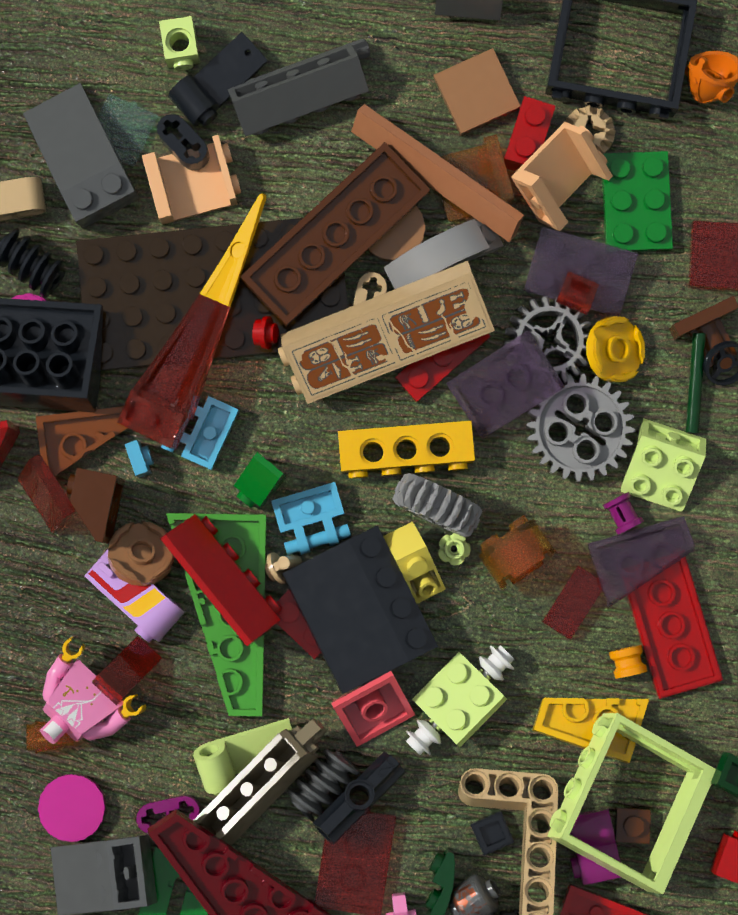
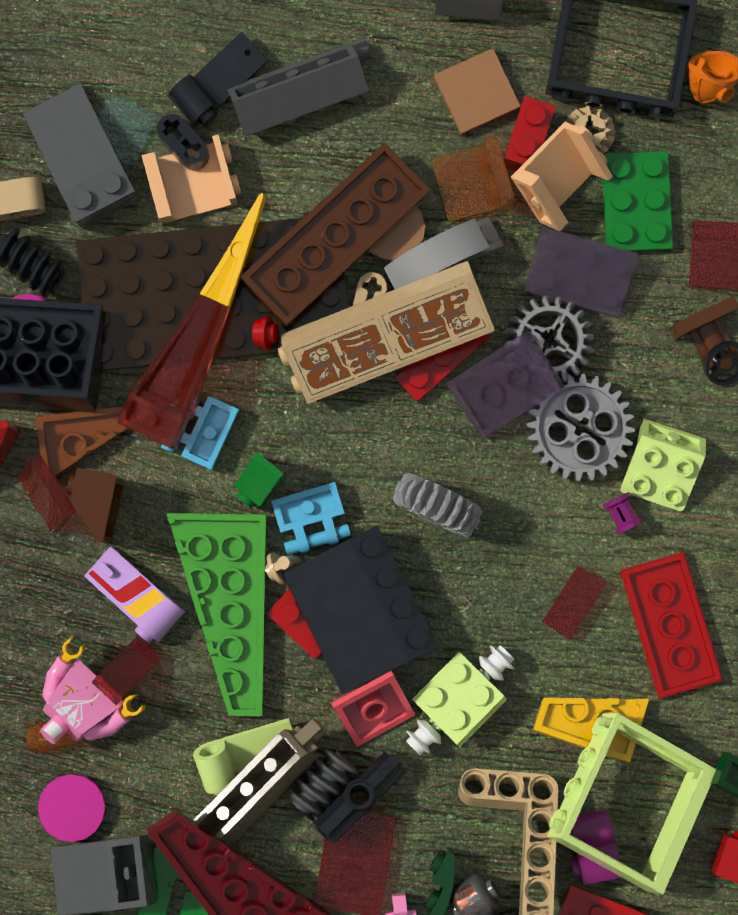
medium nougat tile [107,522,174,586] -> none
medium azure plate [124,440,154,478] -> none
magenta beam [136,795,201,833] -> none
yellowish green brick [159,16,200,71] -> none
red slope [160,514,282,646] -> none
yellow brick [338,421,475,479] -> none
nougat tile [351,104,524,242] -> none
light yellow slope [383,521,446,604] -> none
yellowish green plate [438,533,471,566] -> none
black tile [470,810,514,856] -> none
clear orange brick [478,515,557,590] -> none
clear red plate [556,271,599,315] -> none
yellow tile [586,316,645,382] -> none
clear purple wing [588,516,695,607] -> none
light orange wheel [609,645,647,679] -> none
reddish brown plate [615,807,651,844] -> none
dark green bar [685,333,706,433] -> none

